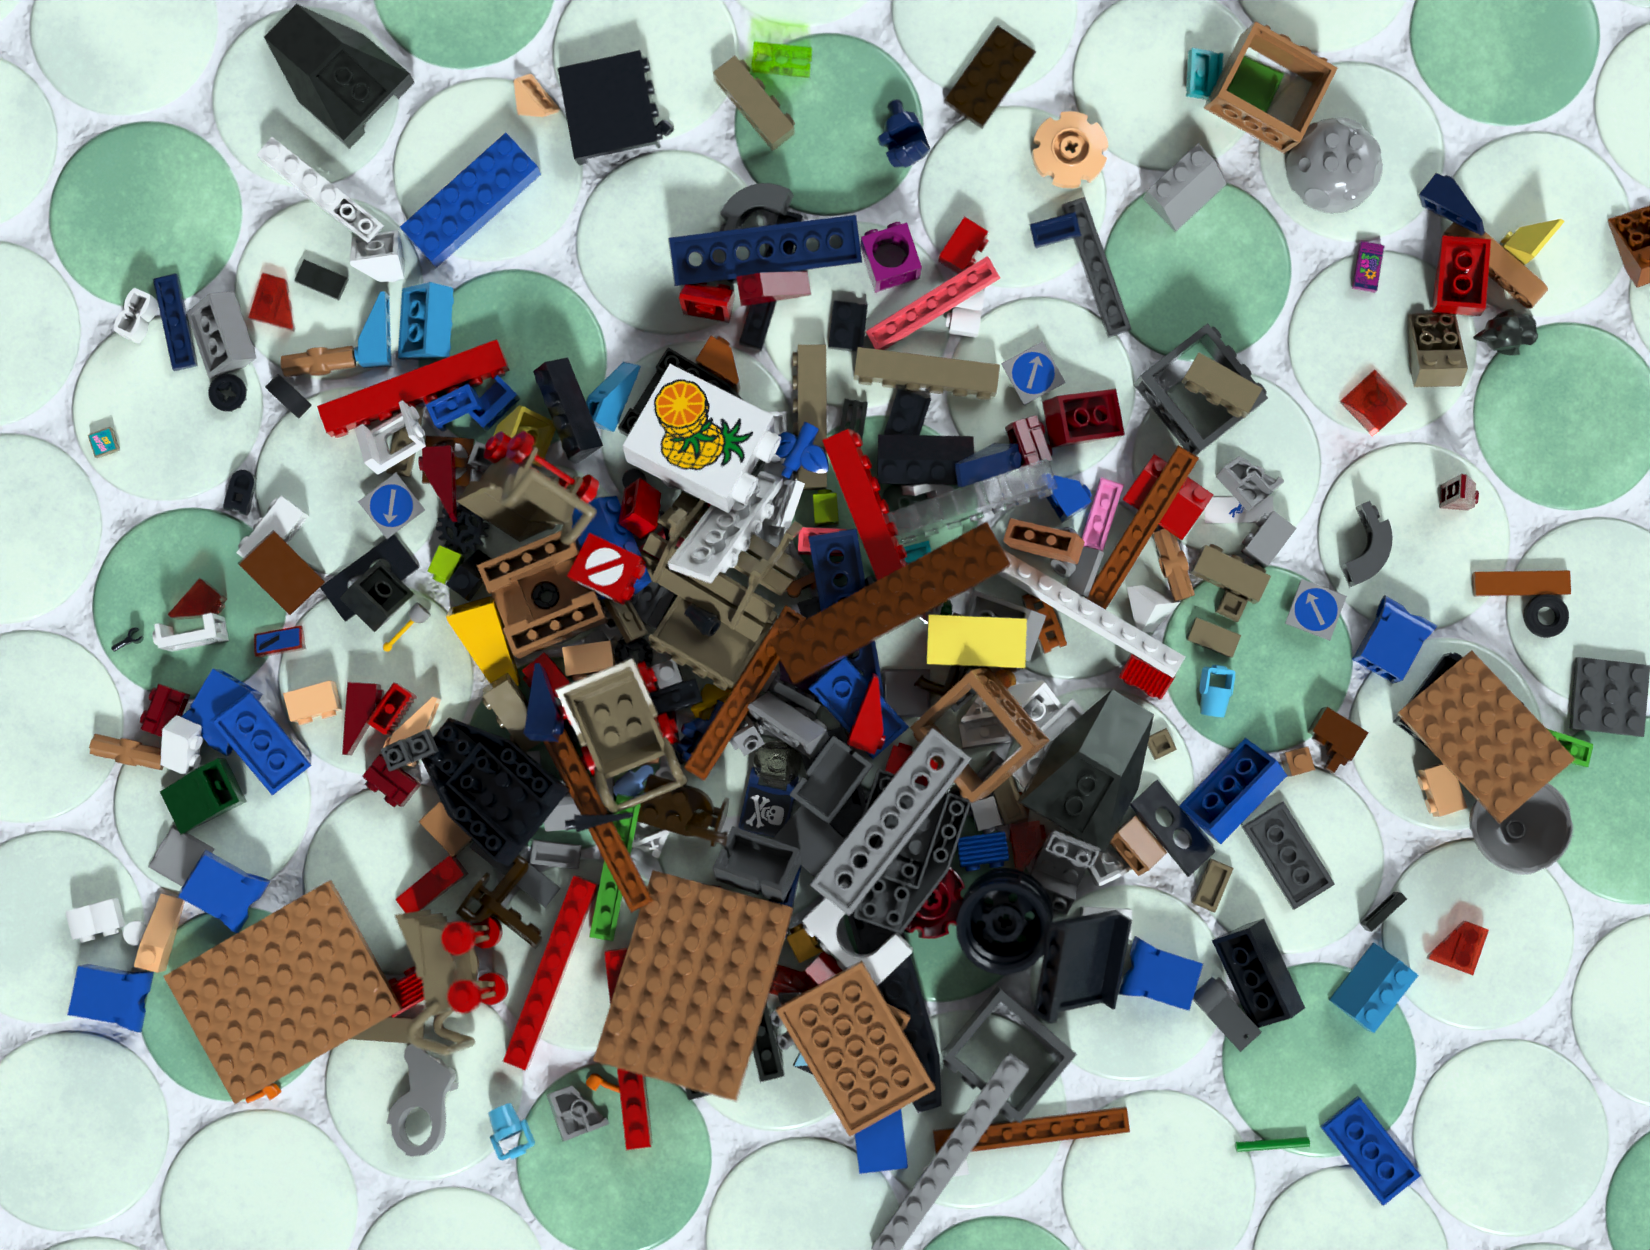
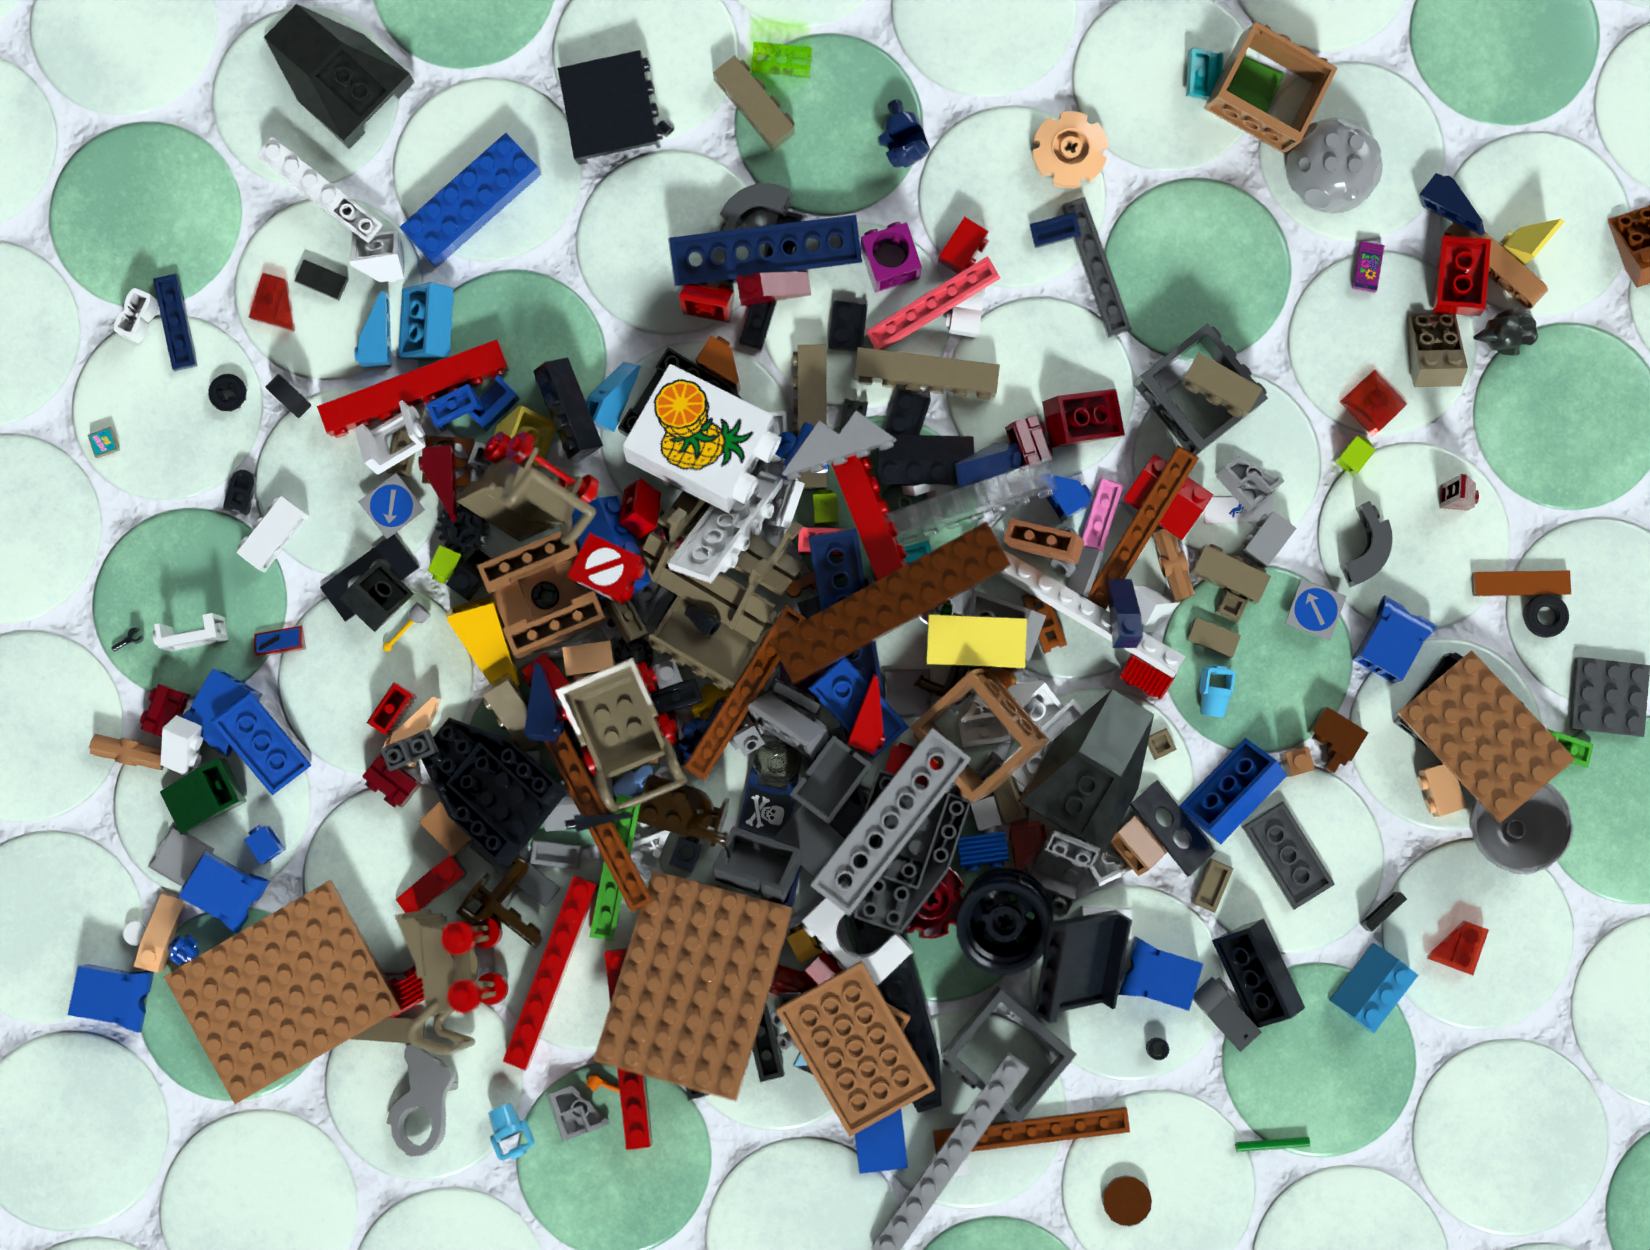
white brick [65,898,125,943] -> none
clear red slope [167,578,227,620] -> none
light grey slope [187,292,256,379] -> none
reddish brown tile [238,530,325,615] -> none
orange hand [245,1083,282,1103] -> none
medium nougat piece [280,346,357,377] -> none
light nougat brick [283,680,342,725] -> none
dark red slope [342,682,384,756] -> none
light nougat slope [514,74,560,117] -> none
black tile [622,469,647,488] -> none
dark brown plate [944,25,1036,129] -> none
piece [1001,341,1066,405] -> none
light grey slope [1143,143,1227,232] -> none
blue tile [1320,1096,1421,1206] -> none
none -> blue gear [167,934,199,966]
none -> blue brick [244,825,286,864]
none -> black brick [669,836,703,873]
none -> light grey slope [782,411,897,481]
none -> reddish brown tile [1102,1175,1152,1226]
none -> dark blue slope [1107,579,1143,648]
none -> black bush [1146,1037,1170,1060]
none -> lime brick [1334,436,1376,476]

